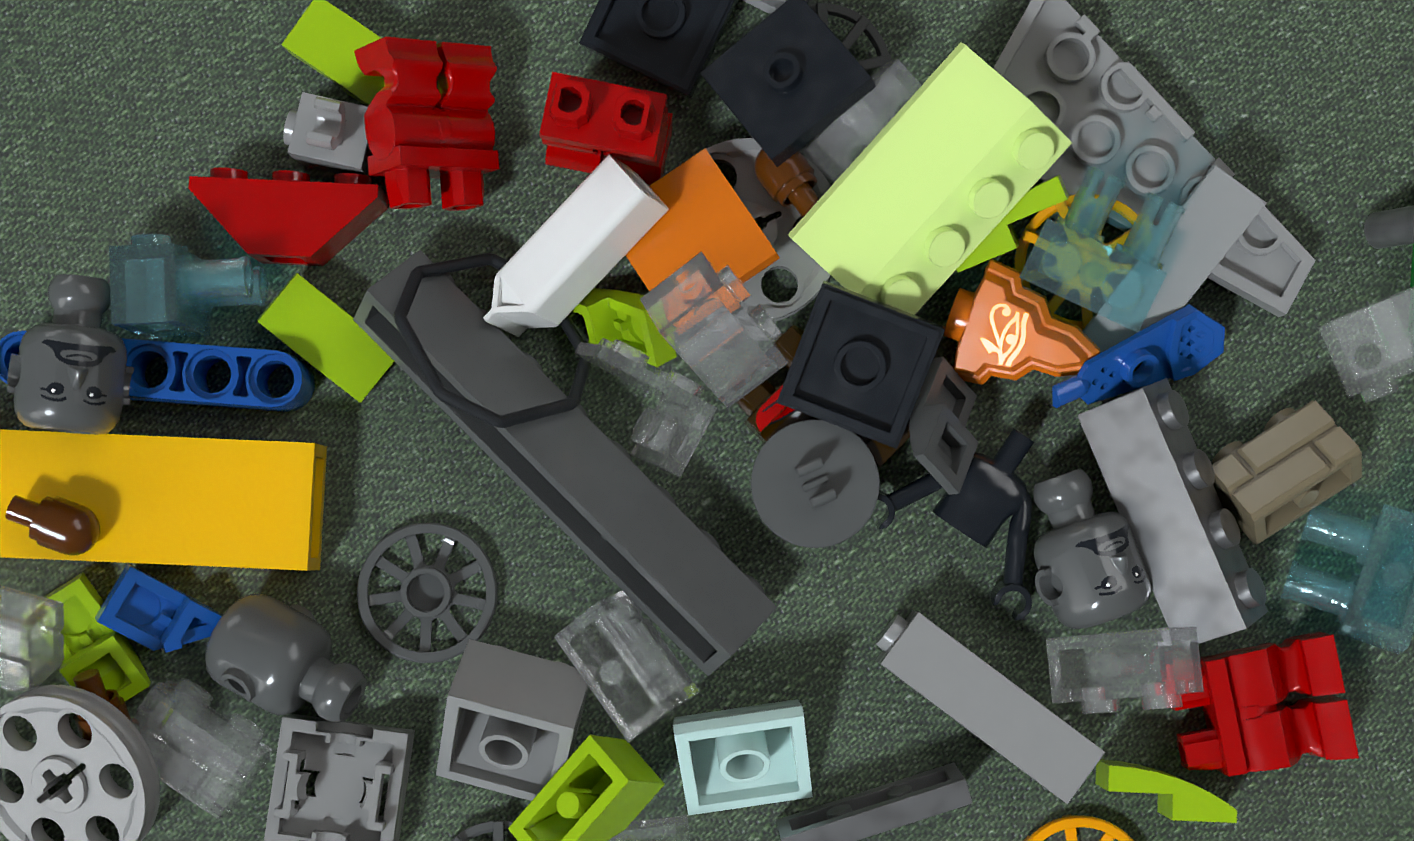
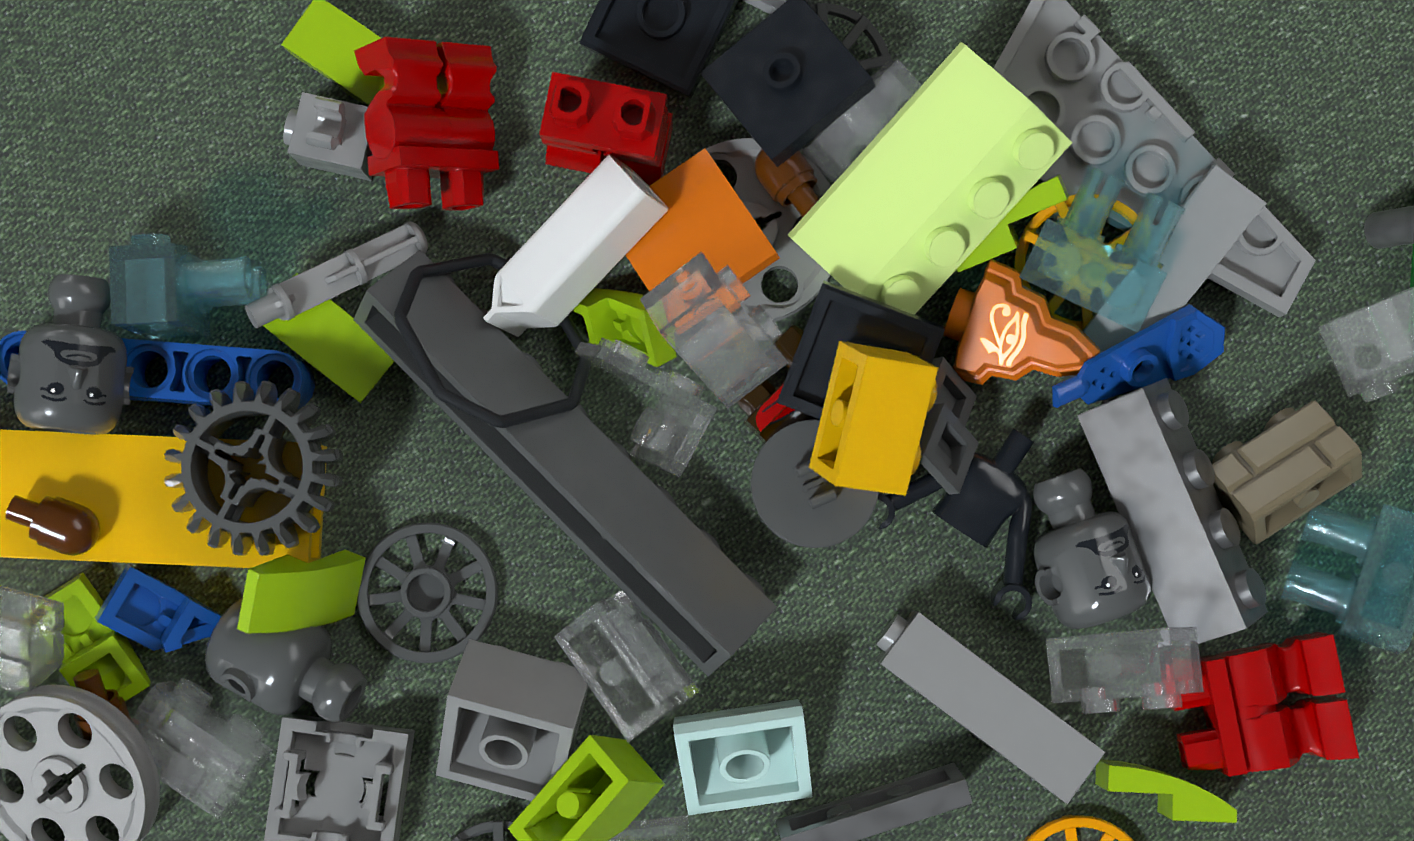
red slope [188,167,388,266] -> none
none -> dark grey gear [164,381,343,556]
none -> lime slope [237,549,366,634]
none -> light grey piece [245,221,428,328]
none -> yellow brick [809,341,938,496]

